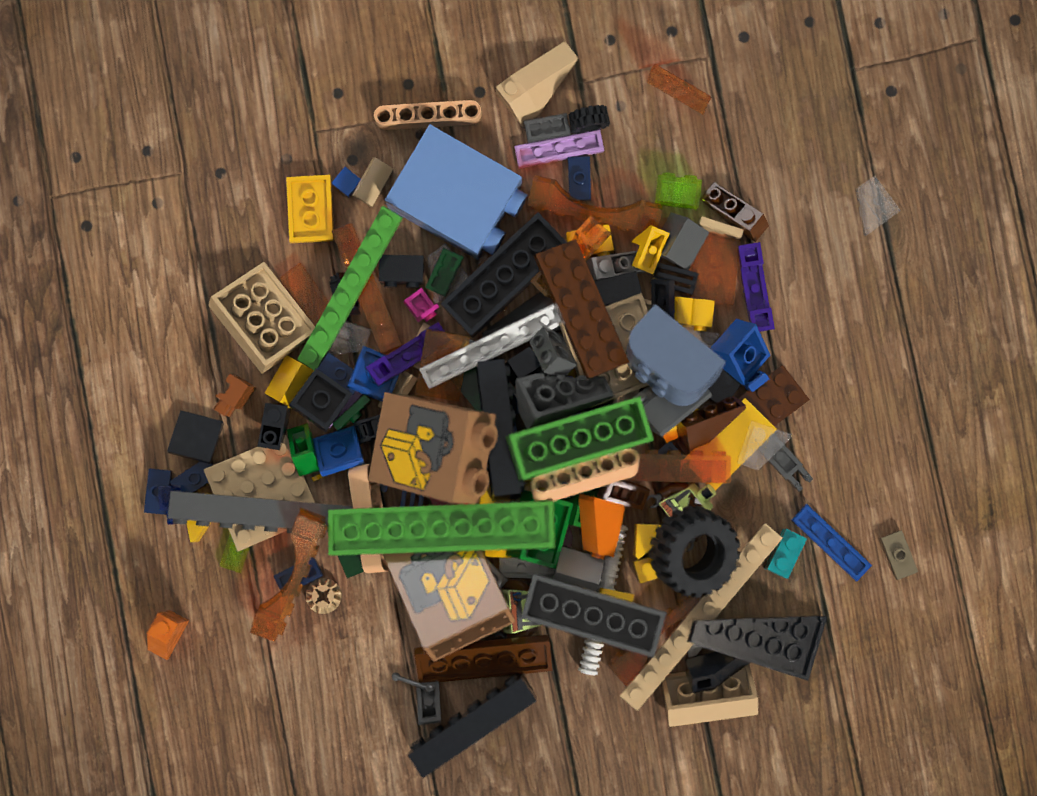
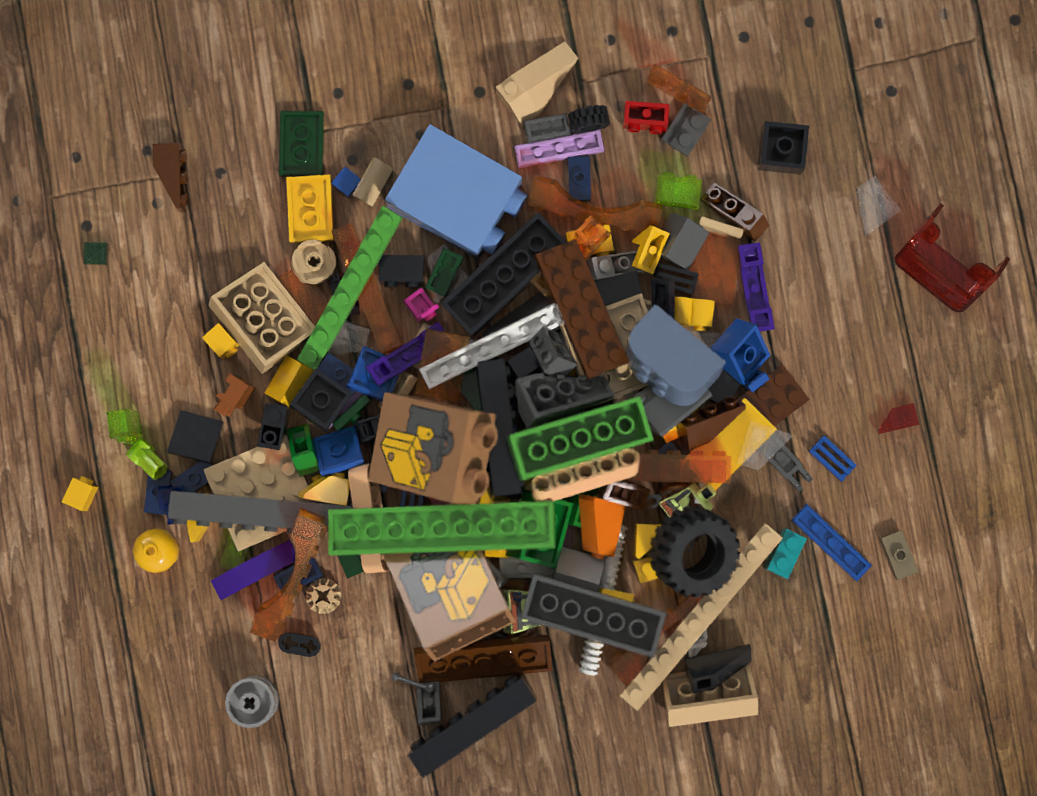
orange slope [147,610,189,660] -> none
light nougat beam [374,100,482,130] -> none
black wing [687,615,828,681] -> none
none -> yellow brick [62,476,98,511]
none -> clear green tile [83,242,108,265]
none -> clear neon green brick [106,409,143,444]
none -> lime piece [125,437,168,480]
none -> yellow cylinder [133,528,179,573]
none -> reddish brown slope [153,143,188,212]
none -> yellow brick [202,323,239,359]
none -> dark purple slope [211,540,300,600]
none -> light grey wheel [225,675,279,728]
none -> black beam [278,632,321,657]
none -> dark green tile [279,111,324,177]
none -> tan plate [291,240,336,284]
none -> yellow slope [298,473,350,506]
none -> red brick [622,101,670,134]
none -> dark grey plate [661,103,711,157]
none -> black brick [757,121,809,175]
none -> blue tile [808,435,857,482]
none -> clear red slope [878,403,920,434]
none -> clear red windscreen [895,203,1010,312]

